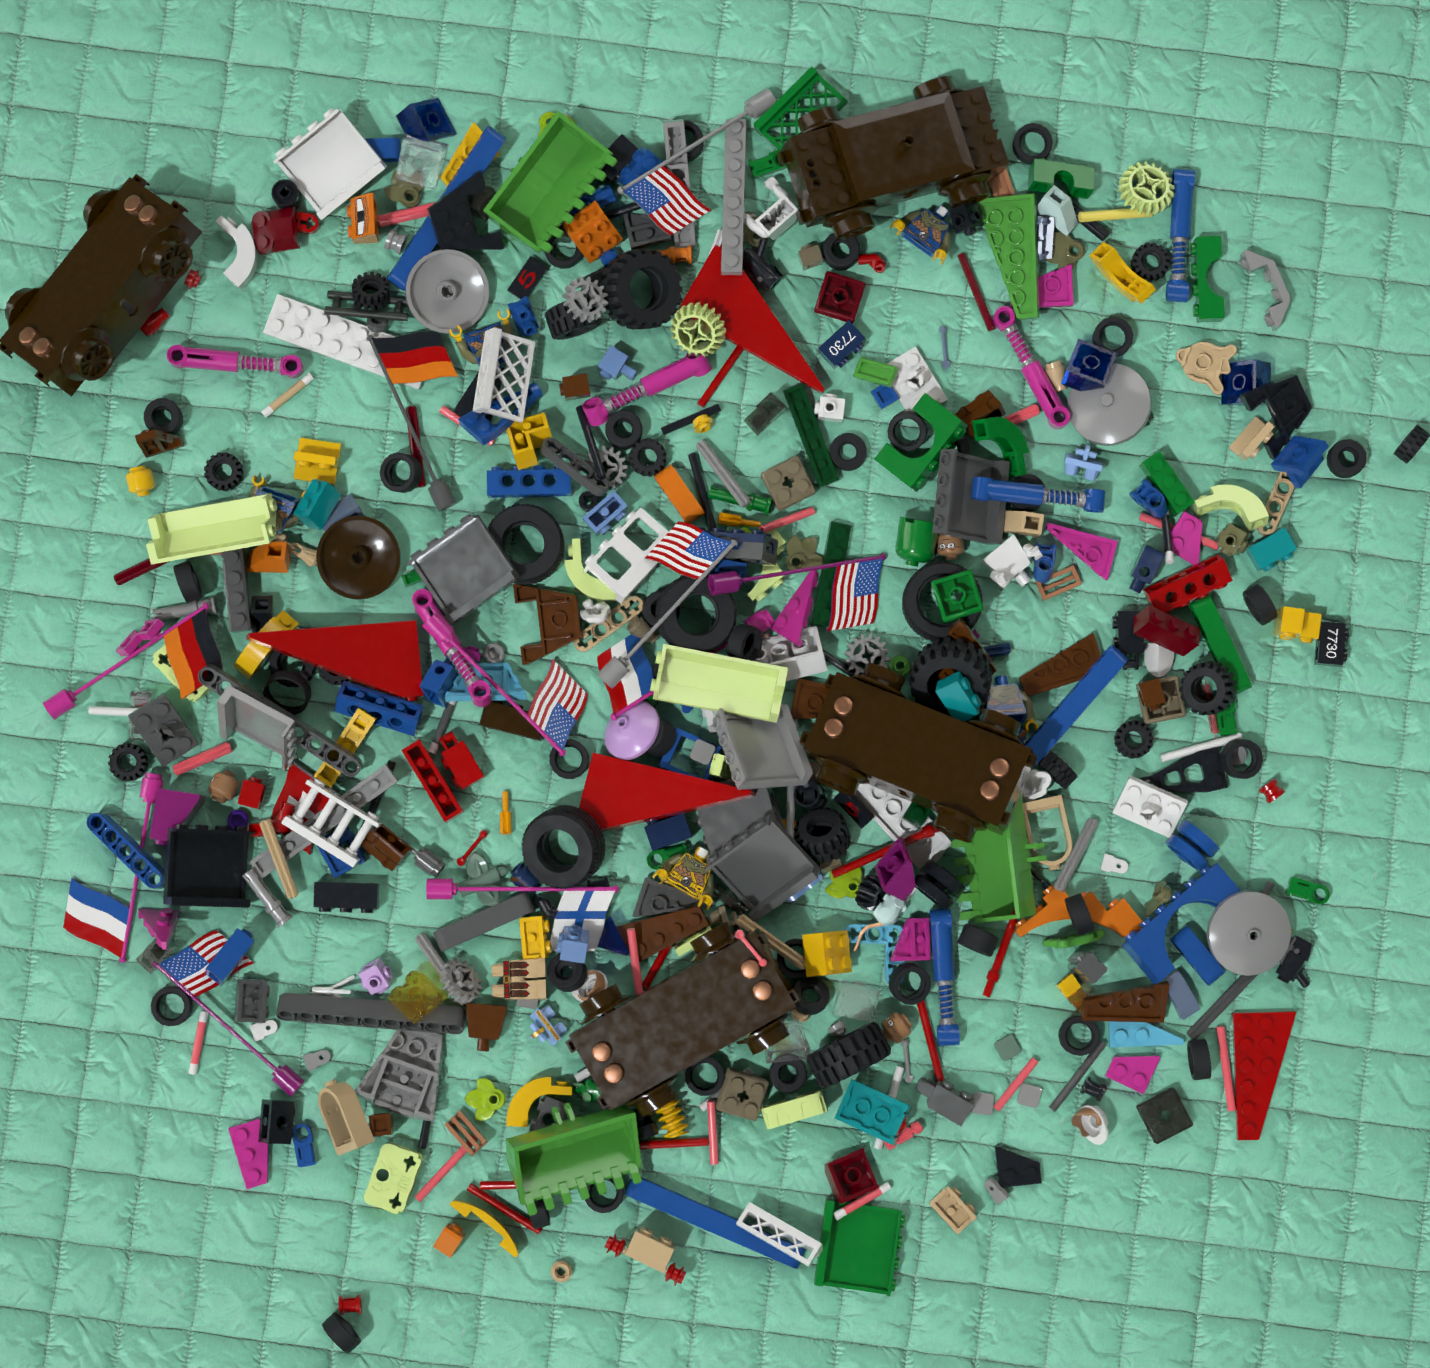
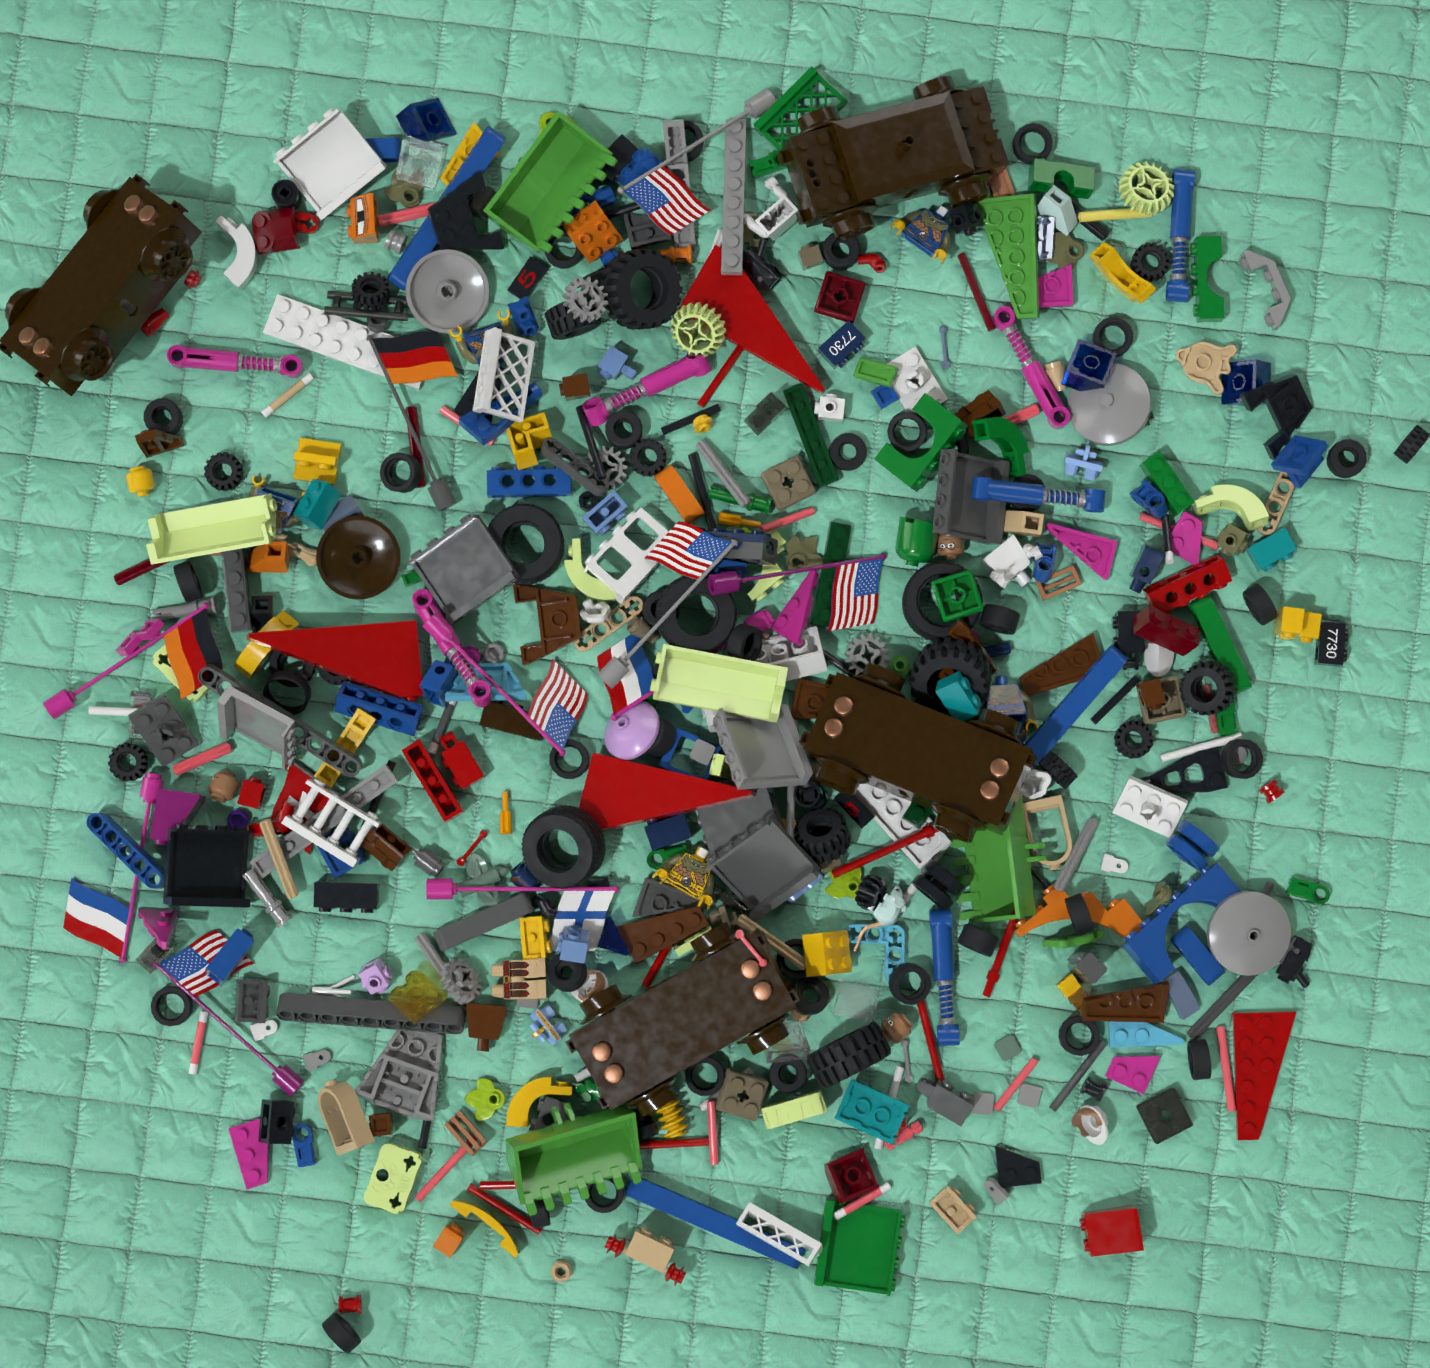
coral bar [627,928,643,996] -> none
light grey hinge [828,1020,846,1038] -> none
magenta slope [874,836,916,901] -> none
dark pink wing [891,918,930,961] -> none
tan bracket [1229,417,1275,461] -> none
none -> black tyre [979,604,1020,635]
none -> red slope [1079,1205,1144,1257]
none -> black bar [1090,675,1140,725]

